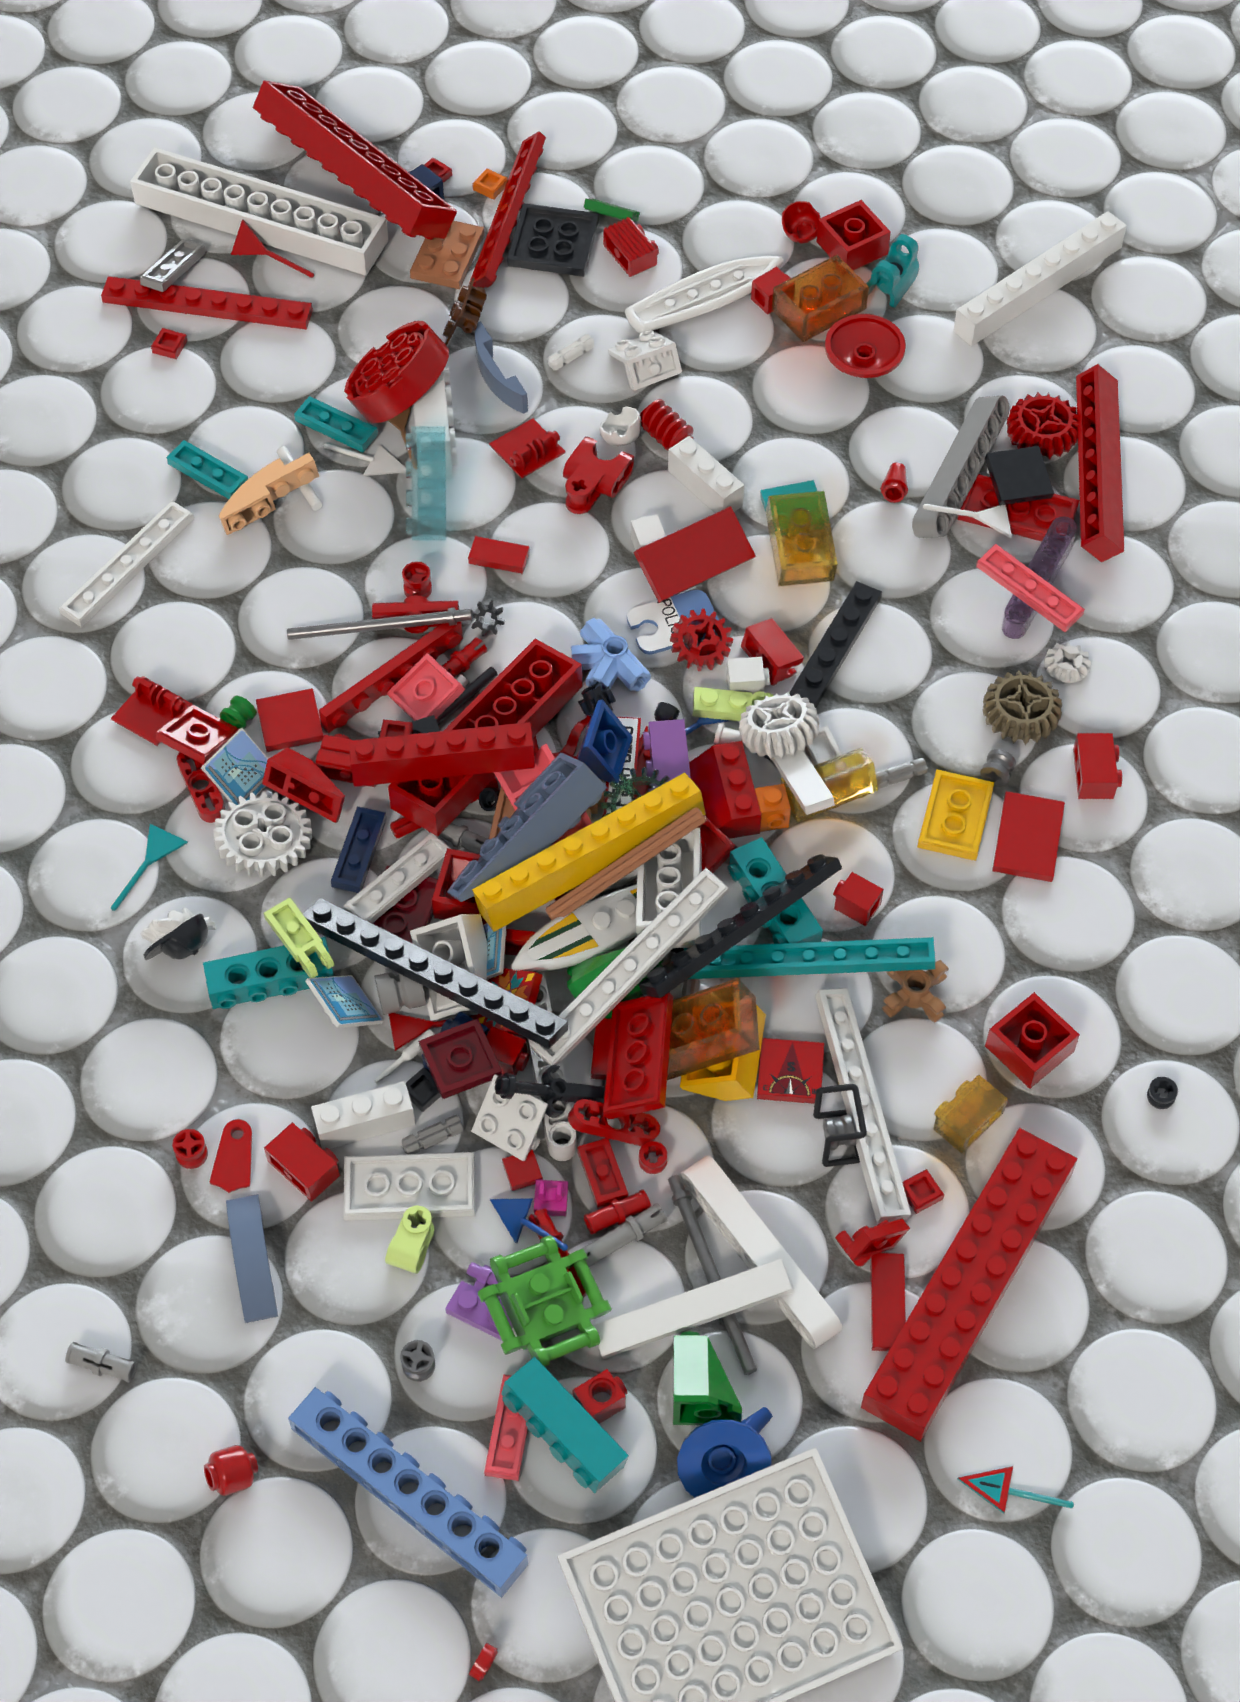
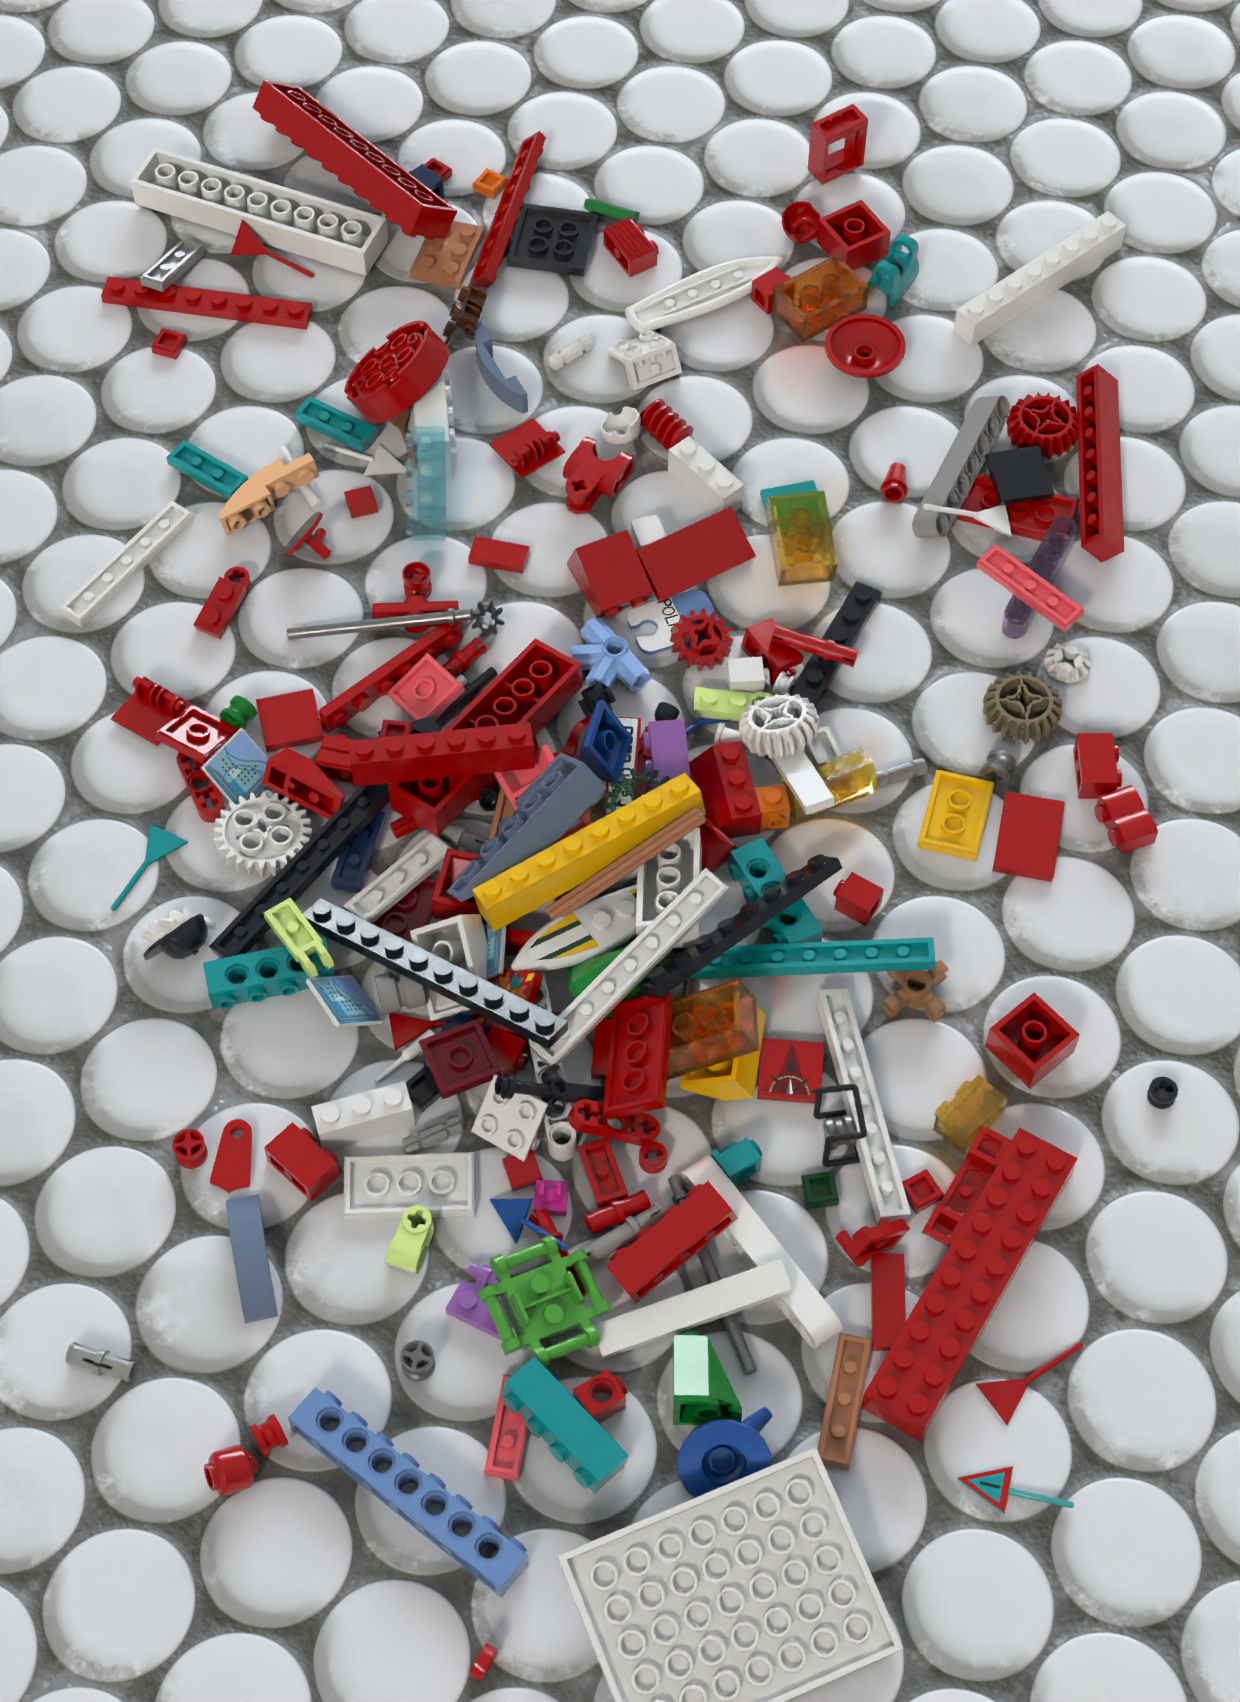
none -> red plate [193,577,247,640]
none -> black plate [209,783,390,958]
none -> red bush [224,566,251,591]
none -> red wheel [249,1414,289,1457]
none -> red shield [283,511,332,560]
none -> red tile [344,485,378,519]
none -> red slope [566,530,653,618]
none -> red brick [606,1181,738,1303]
none -> teal brick [711,1137,762,1186]
none -> red pin [770,624,859,667]
none -> white bush [772,671,797,696]
none -> dark green tile [801,1171,839,1210]
none -> red window [808,104,868,185]
none -> nougat tile [817,1333,873,1471]
none -> red slope [922,1126,1012,1247]
none -> red piece [976,1342,1083,1425]
none -> red brick [1094,785,1158,854]

